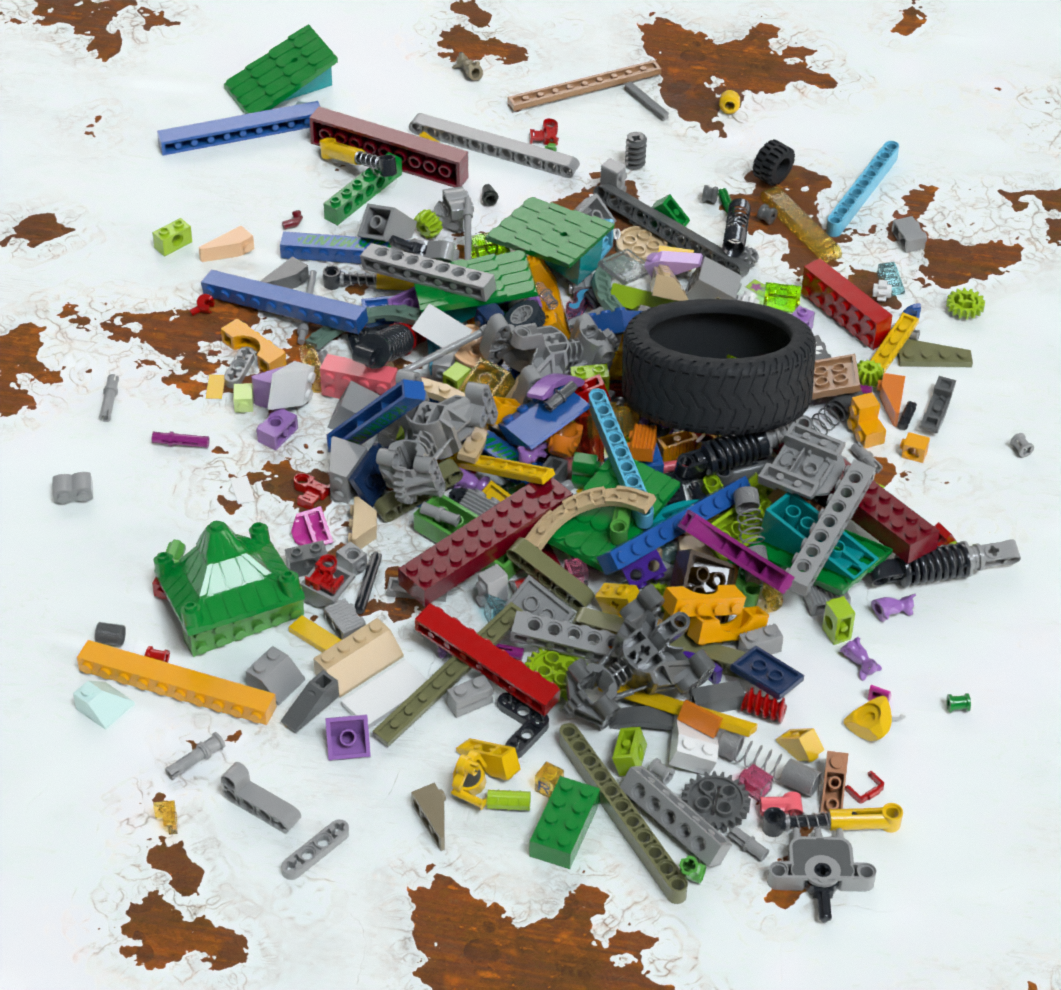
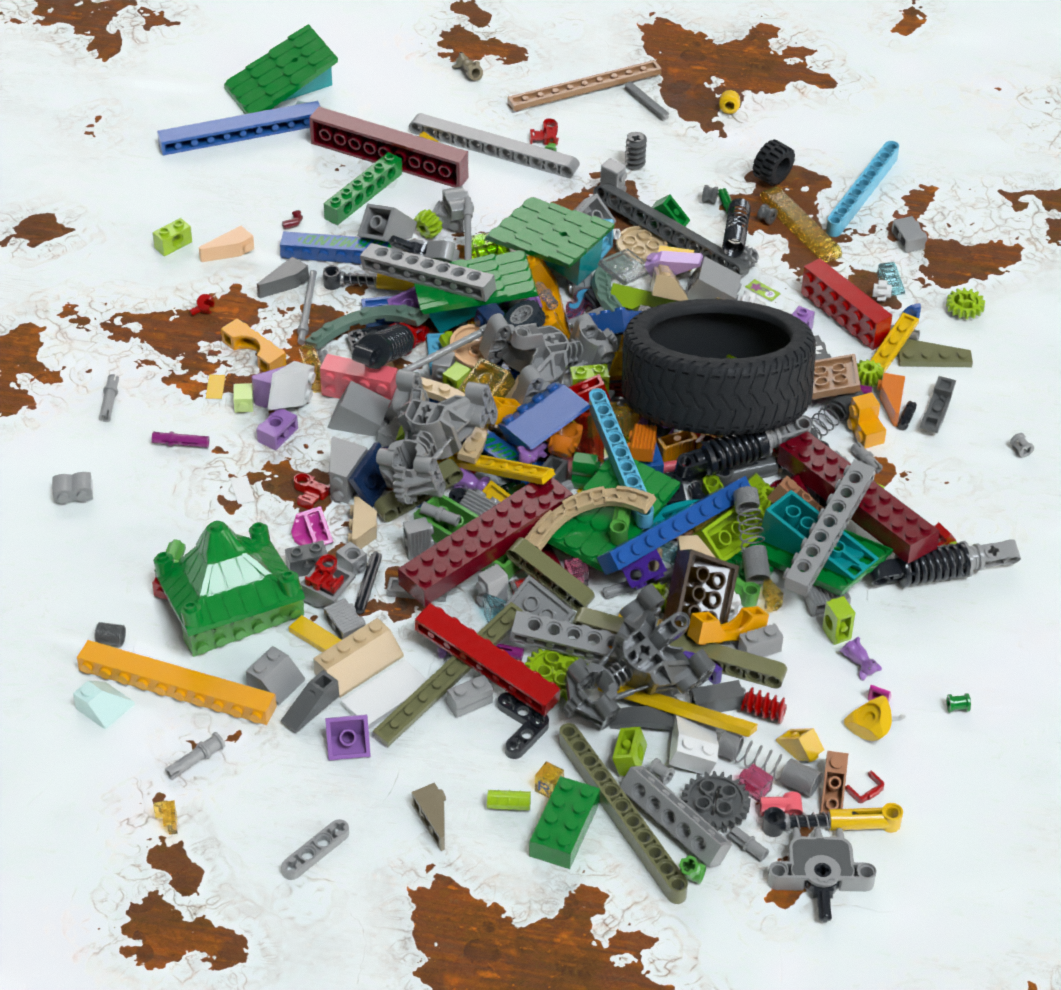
red bush [145,646,170,663] -> none
brick [201,269,368,334] -> none
light grey beam [221,762,301,833] -> none
light grey beam [224,347,255,388] -> none
piece [319,138,397,177] -> none
blue brick [326,379,426,452] -> none
white sticker [411,304,472,354] -> none
yellow piece [451,750,488,810] -> none
yellow slope [456,738,521,780] -> none
pearl dark grey cone [482,184,499,206] -> none
medium lavender slope [527,373,585,400] -> none
dark grey axle [544,381,578,412] -> none
yellow brick [595,583,640,615] -> none
light orange arch [662,585,746,617] -> none
orange tile [677,700,723,738] -> none
magenta arch [678,509,795,594] -> none
dark blue tile [730,646,805,700] -> none
light grey slope [758,422,846,499] -> none
clear neon green slope [763,282,801,313] -> none
medium lavender animal [871,594,916,622] -> none
light orange brick [900,432,930,463] -> none
none -> light grey brick [403,517,434,560]

